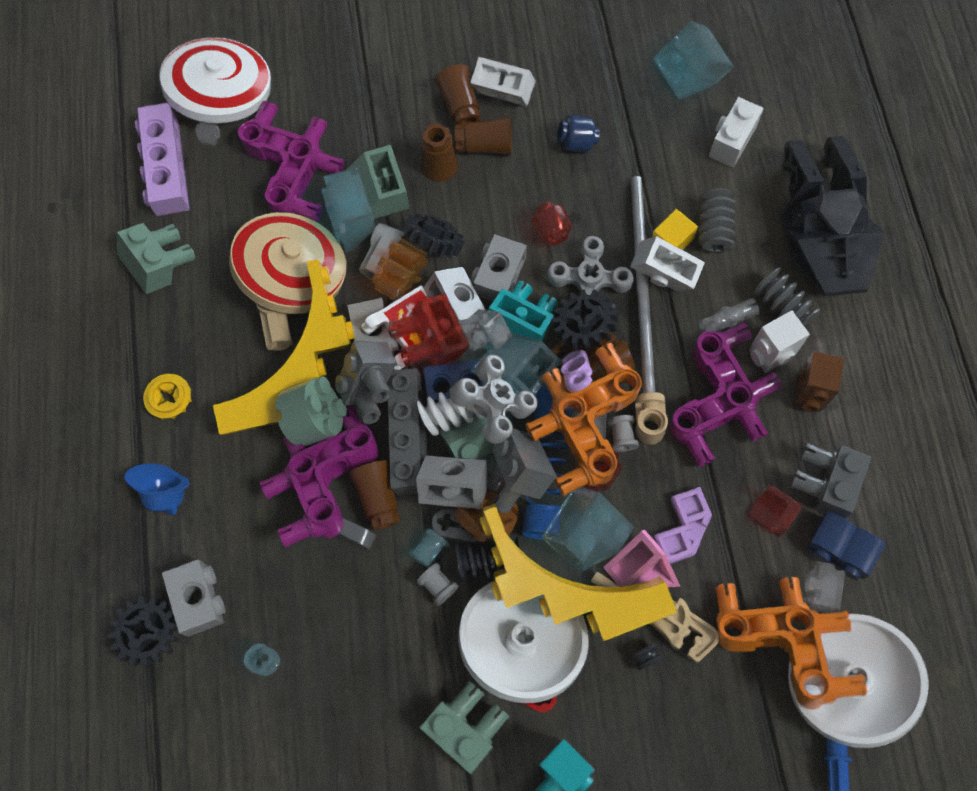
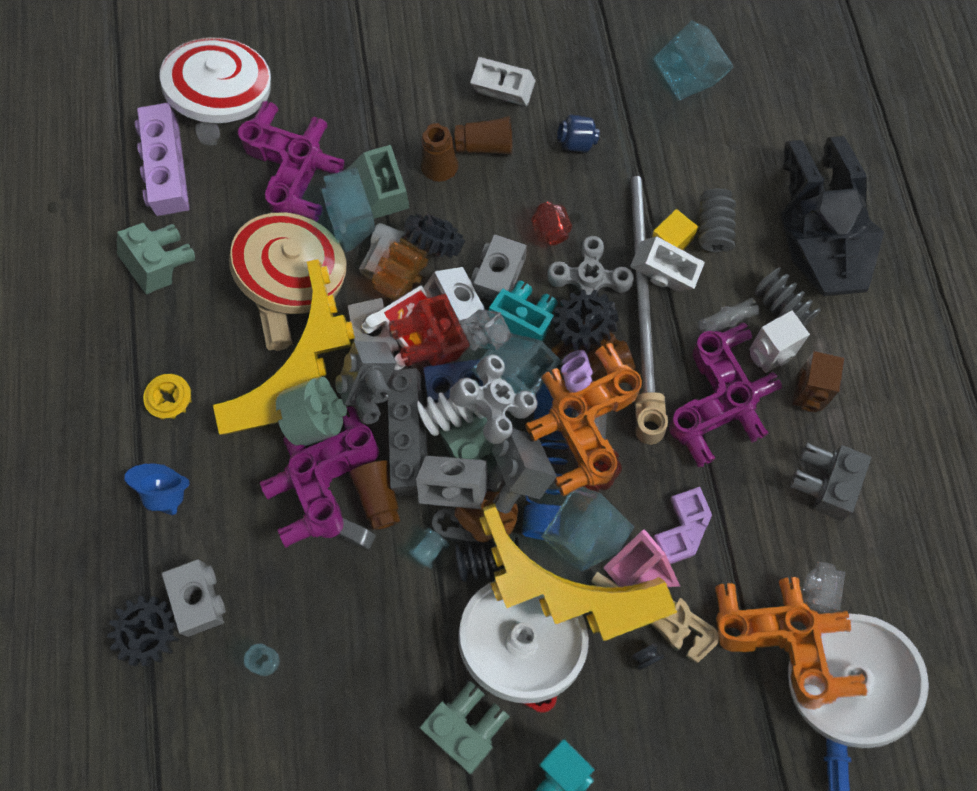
light grey bush [417,563,459,606] -> none
reddish brown plant [434,64,481,125] -> none
light grey bush [607,415,639,452] -> none
white brick [709,97,764,168] -> none
clear red panel [749,485,803,537] -> none
dark blue brick [806,511,886,580] -> none

